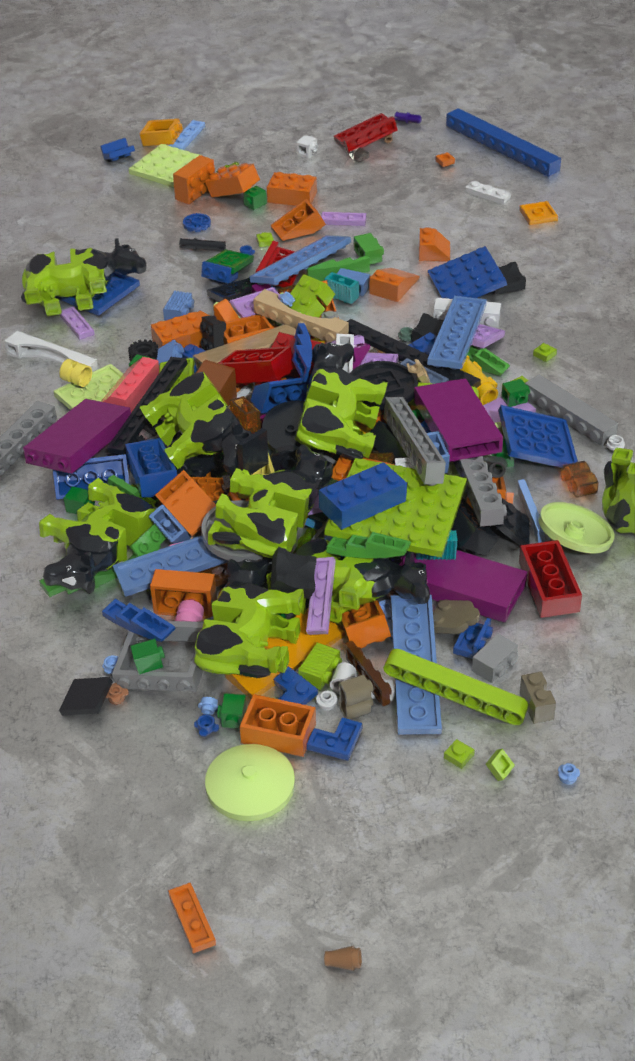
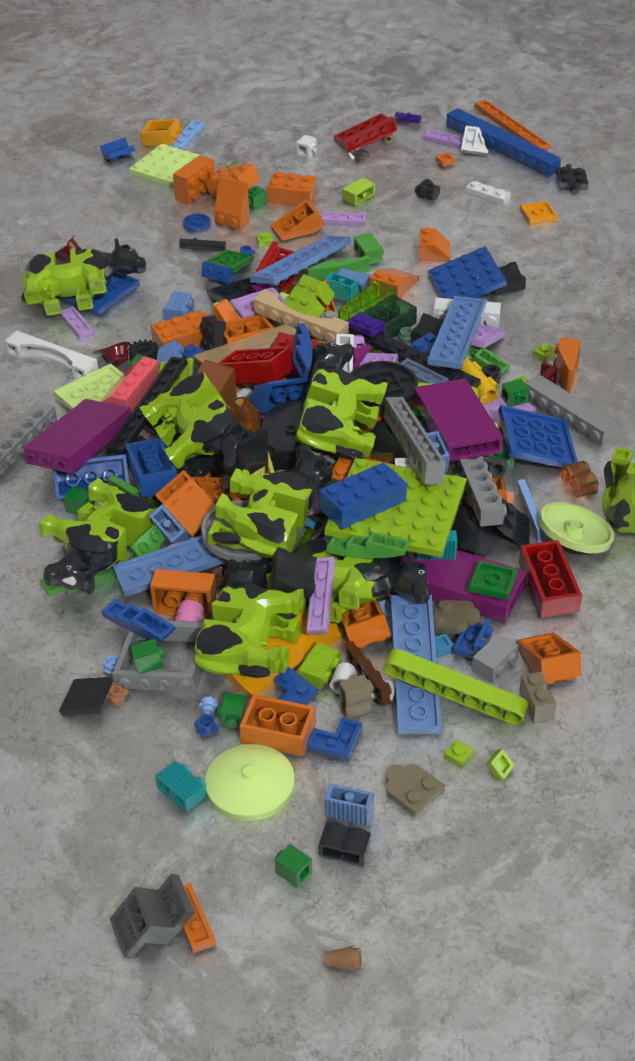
light yellow wheel [59,359,92,387] -> none
light blue plate [280,291,295,307] -> none
white plate [316,690,338,711] -> none
tan plate [406,359,431,383] -> none
light blue plate [558,763,580,784] -> none
white plate [606,435,625,451] -> none
none -> dark red piece [55,235,82,261]
none -> dark red piece [93,342,130,366]
none -> dark grey bracket [110,874,195,959]
none -> teal brick [155,761,207,813]
none -> orange slope [214,175,250,230]
none -> green brick [275,844,312,888]
none -> black brick [318,822,371,866]
none -> medium blue brick [325,784,374,826]
none -> clear neon green wedge [338,280,397,321]
none -> lime brick [342,177,375,206]
none -> dark purple bracket [347,312,386,337]
none -> clear green brick [362,294,417,338]
none -> dark tan plate [386,764,445,817]
none -> black piece [415,179,440,200]
none -> lavender tile [423,129,463,149]
none -> dark azure tile [435,633,454,658]
none -> white wing [461,126,488,156]
none -> green plate [468,561,518,600]
none -> orange tile [474,100,550,150]
none -> black wheel [484,364,501,384]
none -> orange slope [516,632,582,685]
none -> dark red bracket [540,362,558,384]
none -> orange slope [553,337,581,394]
none -> black plate [555,164,589,194]

